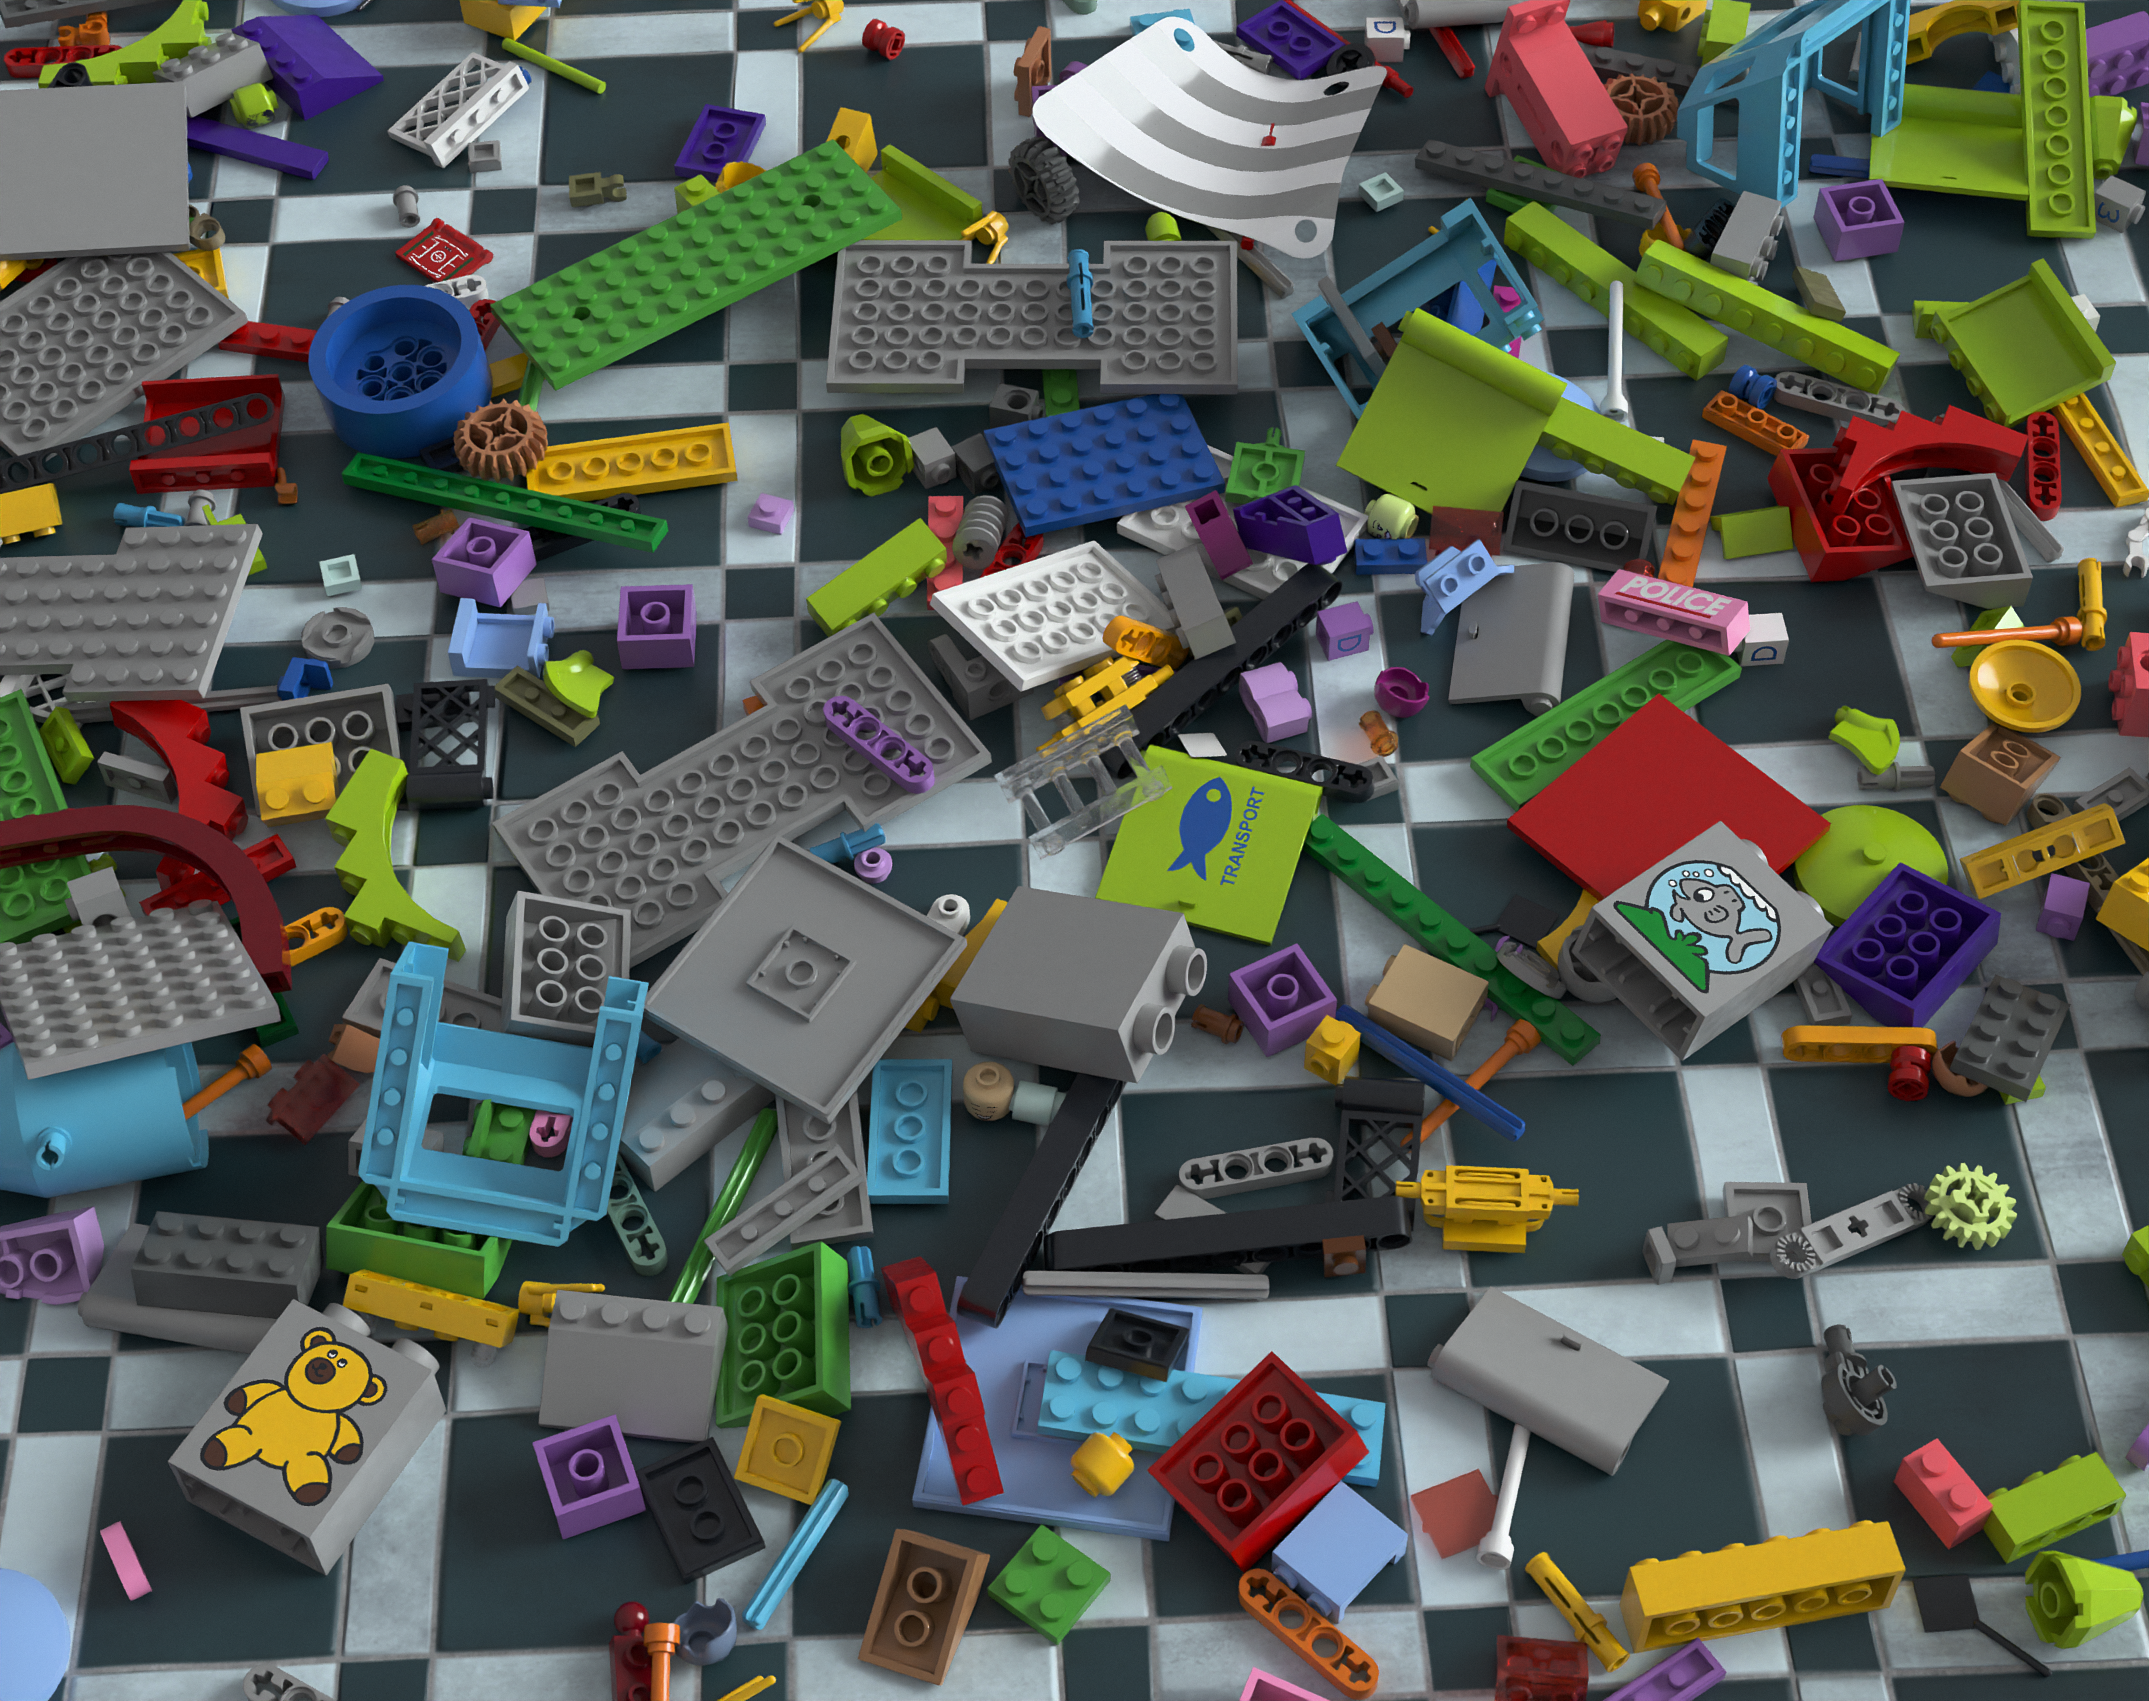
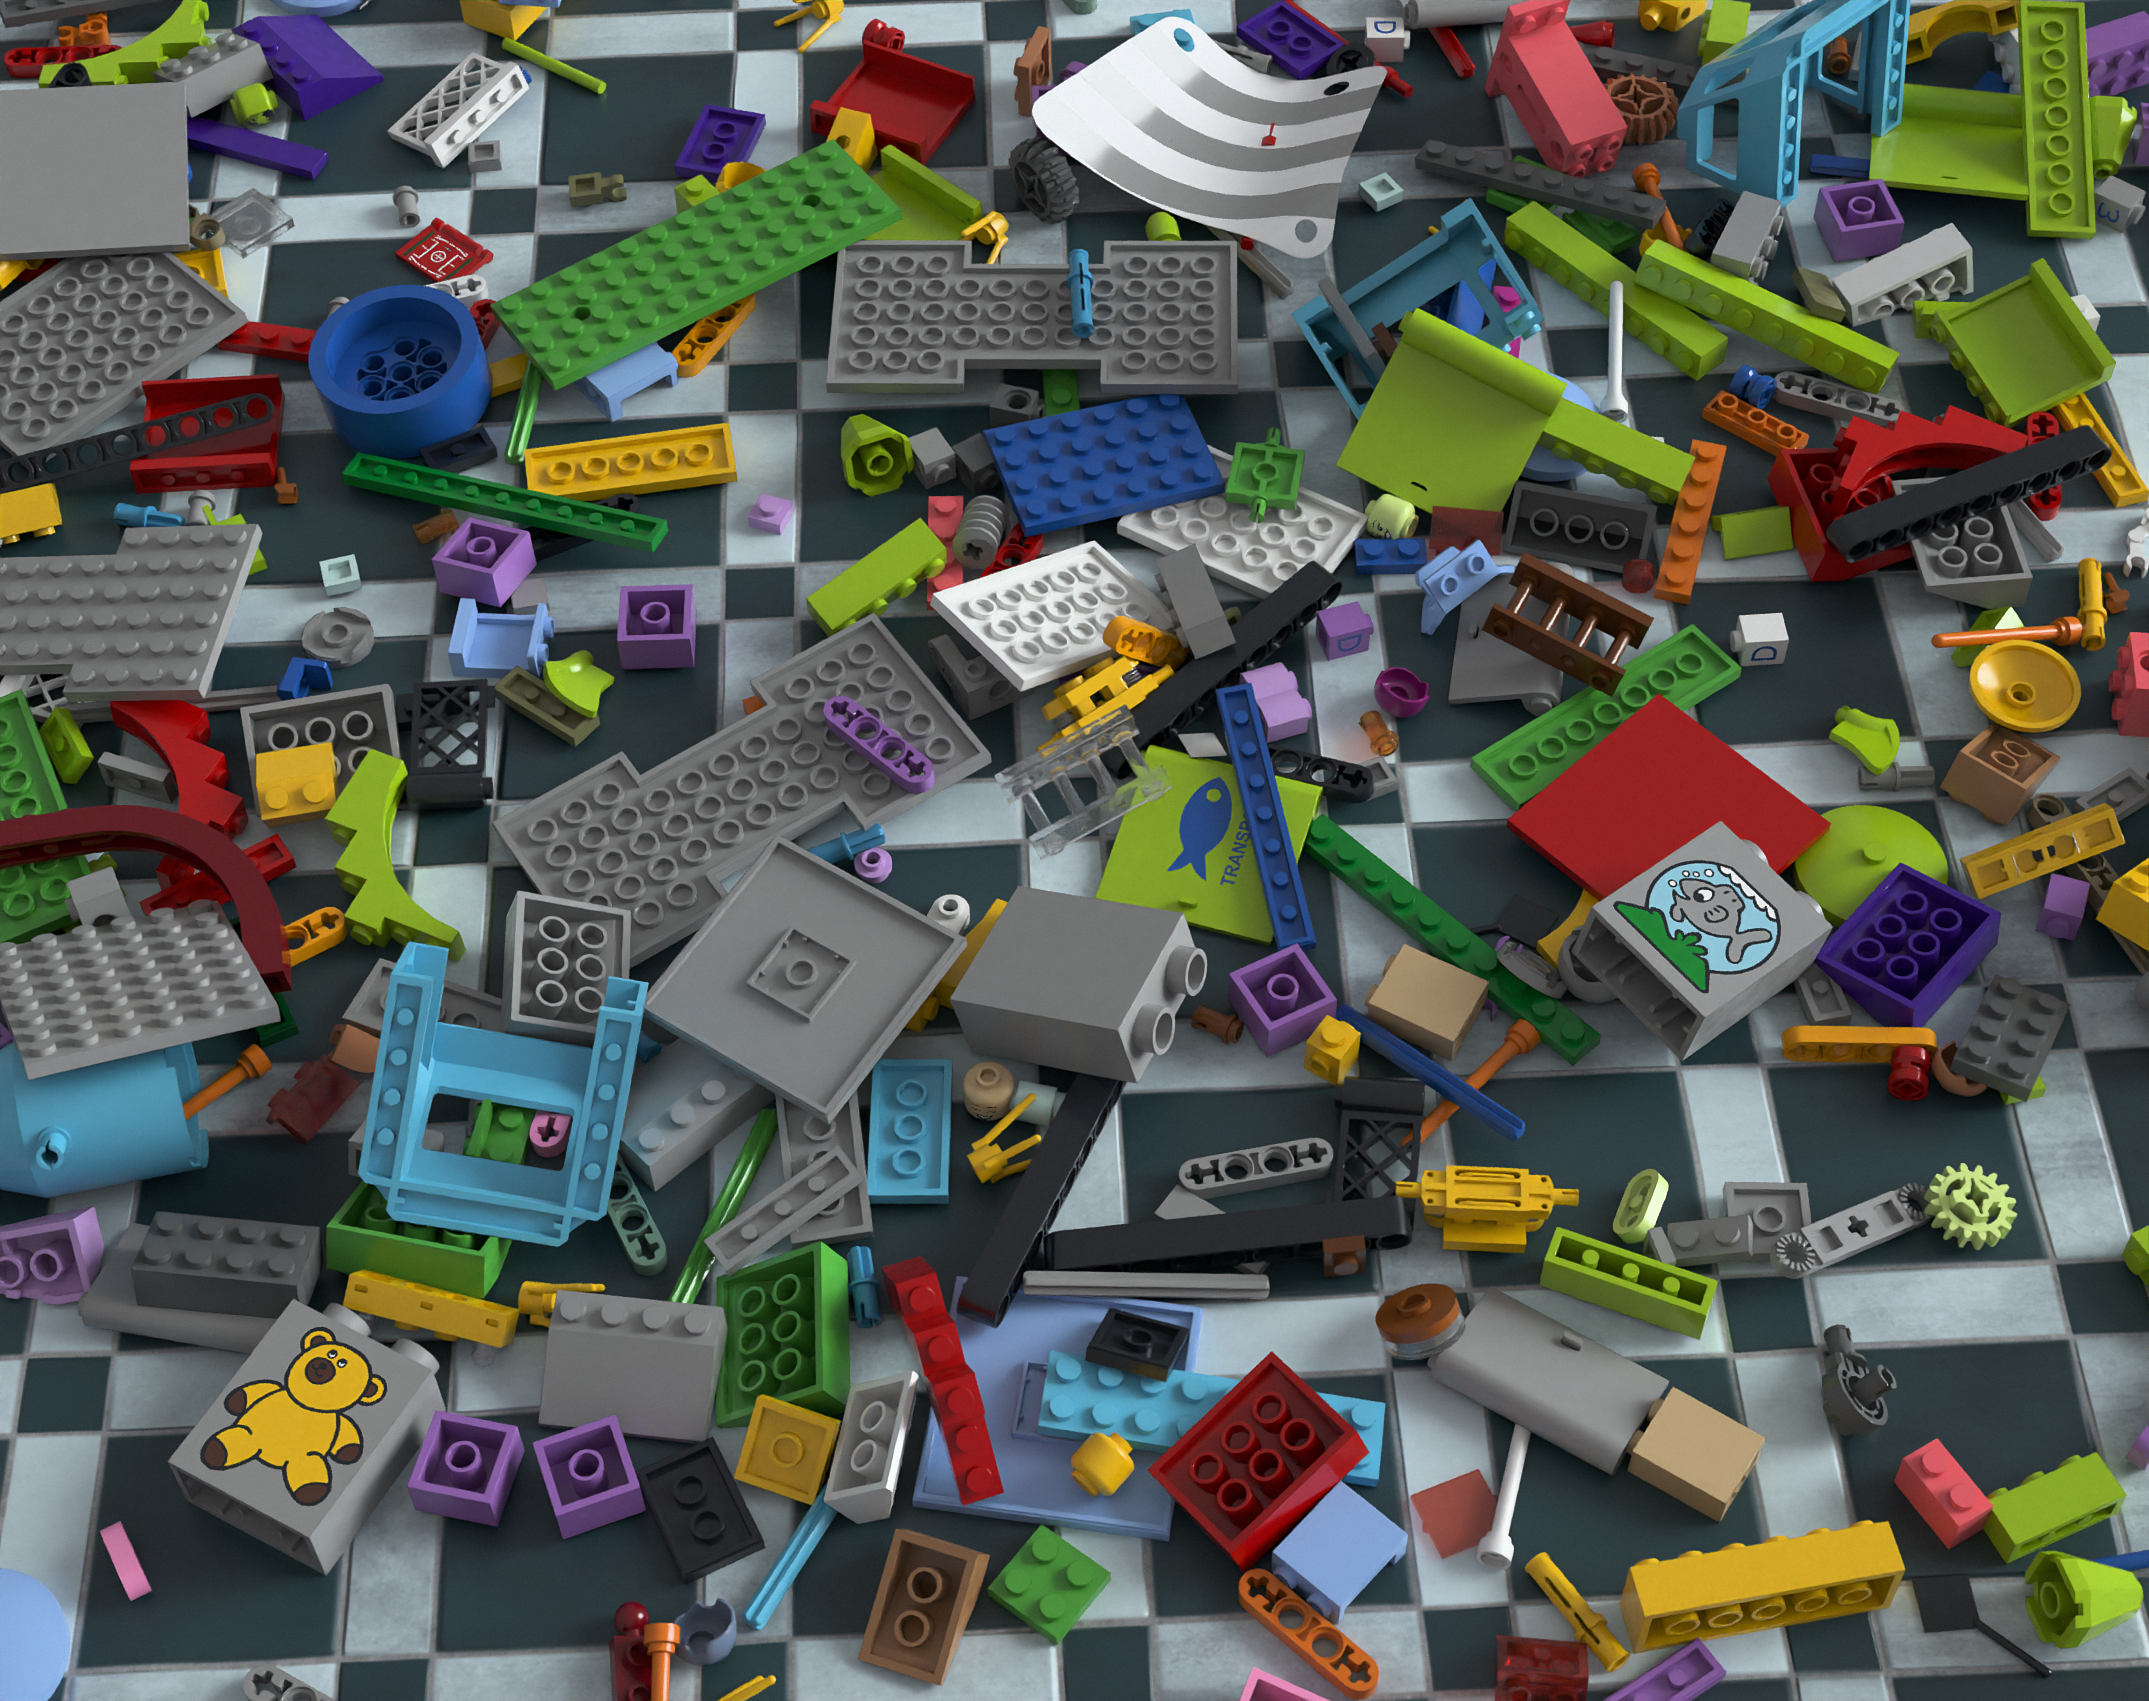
nougat gear [453,398,548,483] -> none
magenta slope [1185,490,1253,580] -> none
dark purple wedge [1233,485,1348,565] -> none
bright pink brick [1598,569,1750,656] -> none
none -> clear tile [209,188,295,258]
none -> medium lavender brick [407,1410,525,1527]
none -> light blue panel [573,341,678,422]
none -> light orange beam [672,292,756,378]
none -> red panel [809,40,976,166]
none -> white slope [823,1371,918,1524]
none -> yellow plant [966,1093,1041,1184]
none -> blue tile [1215,683,1316,951]
none -> dark orange piece [1375,1283,1466,1360]
none -> reddish brown fence [1482,552,1654,697]
none -> lime brick [1539,1227,1718,1340]
none -> bright green plate [1562,210,1640,255]
none -> yellowish green plate [1613,1169,1668,1244]
none -> tan brick [1626,1387,1765,1523]
none -> dark orange pin [1826,36,1851,74]
none -> black beam [1826,425,2112,563]
none -> white wedge [1832,223,1974,327]
none -> dark orange hand [2103,572,2130,614]

